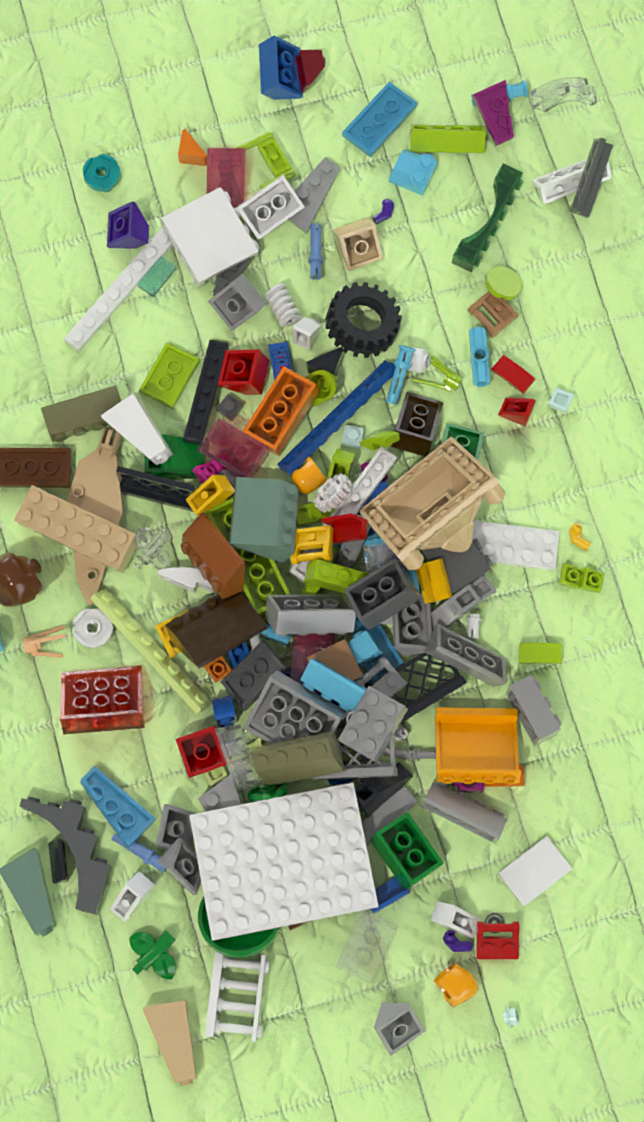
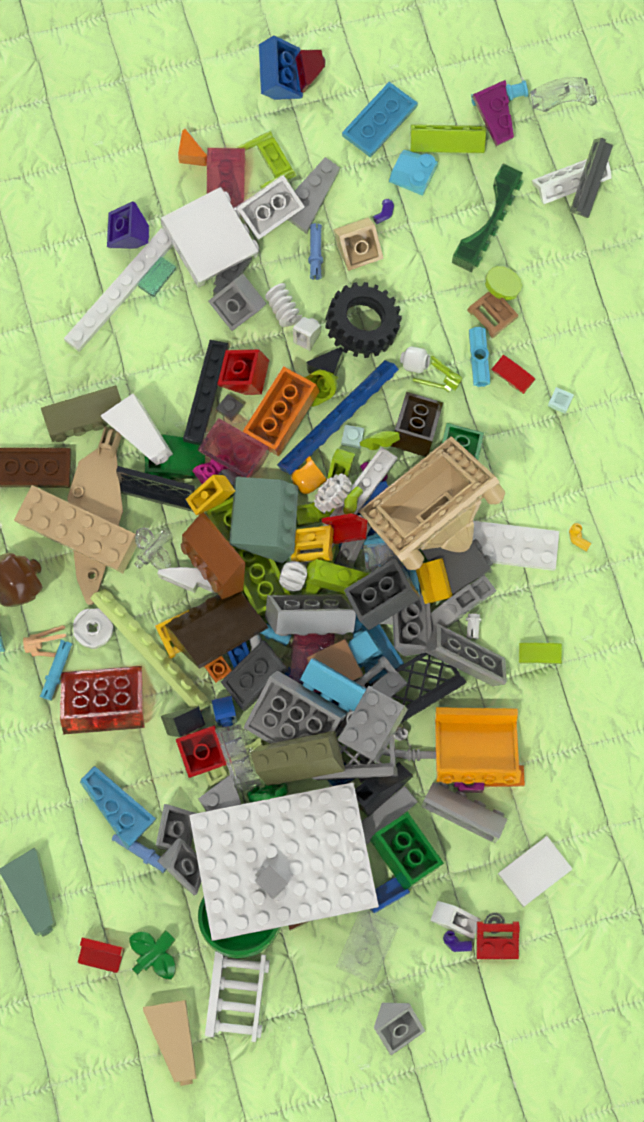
dark grey arch [19,797,112,916] -> none
black slope [48,838,68,884] -> none
teal plate [83,154,121,193] -> none
white slope [110,872,155,922] -> none
lime tile [139,342,200,409] -> none
blue tile [268,342,292,381] -> none
medium azure pin [386,344,416,405] -> none
light orange piece [433,963,479,1008] -> none
red slope [498,398,536,427] -> none
light aqua plate [503,1006,519,1028] -> none
light grey brick [505,675,561,747] -> none
lime slope [558,563,604,593] -> none
none -> medium azure pin [39,640,73,701]
none -> red panel [78,937,125,973]
none -> black slope [161,706,205,737]
none -> light grey brick [255,865,288,900]
none -> white piece [279,561,307,591]
none -> lime arm [343,487,363,514]

